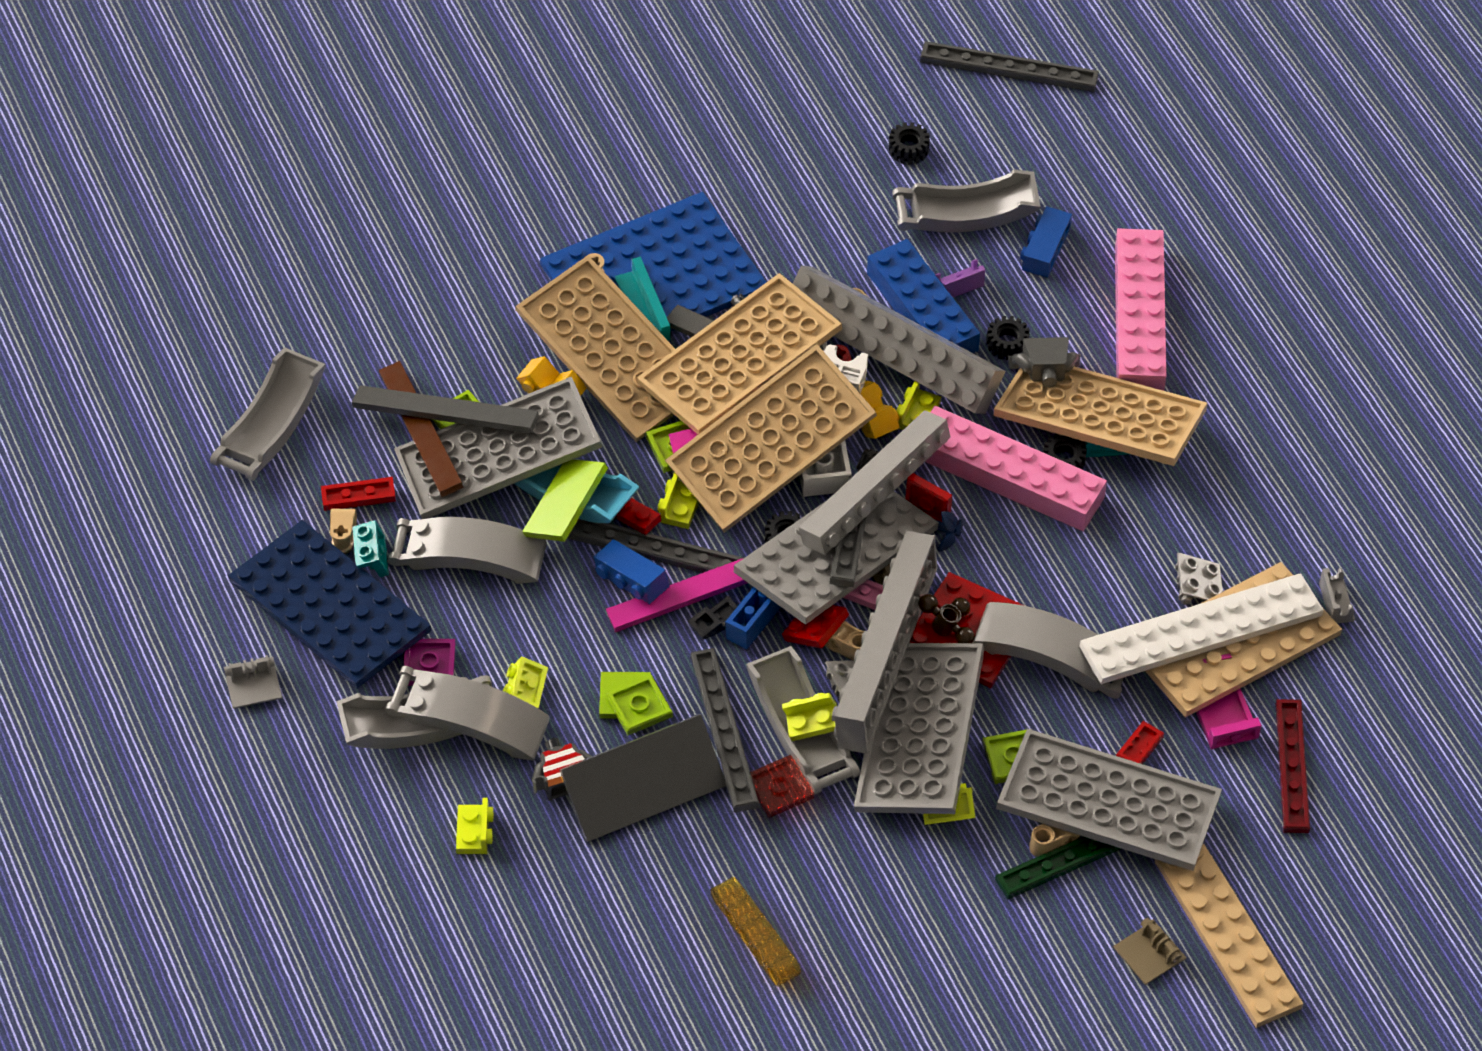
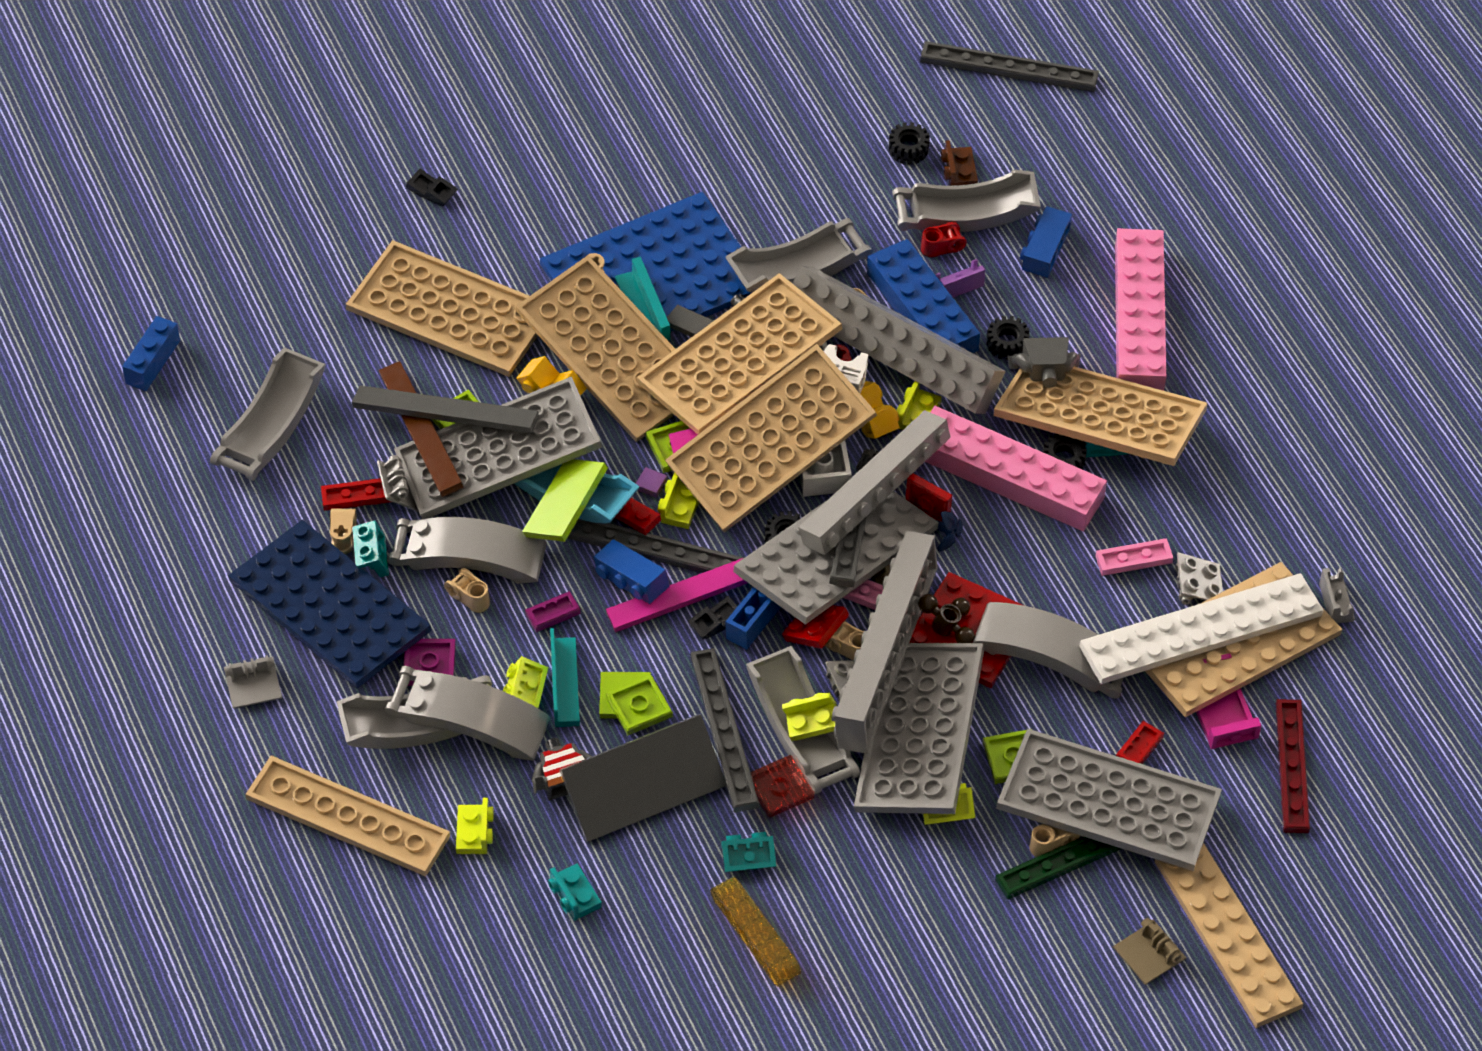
none -> blue brick [122,316,180,391]
none -> tan plate [245,756,450,876]
none -> tan plate [346,240,538,377]
none -> light grey hinge [377,455,419,512]
none -> black slope [406,168,458,206]
none -> tan piece [444,568,490,613]
none -> magenta plate [525,591,581,632]
none -> teal bracket [548,863,602,921]
none -> teal panel [550,628,580,727]
none -> medium lavender tile [635,467,667,498]
none -> teal bracket [721,832,776,873]
none -> light grey windscreen [725,218,873,293]
none -> red piece [920,222,967,257]
none -> reddish brown bracket [941,140,978,186]
none -> bright pink plate [1095,538,1173,576]

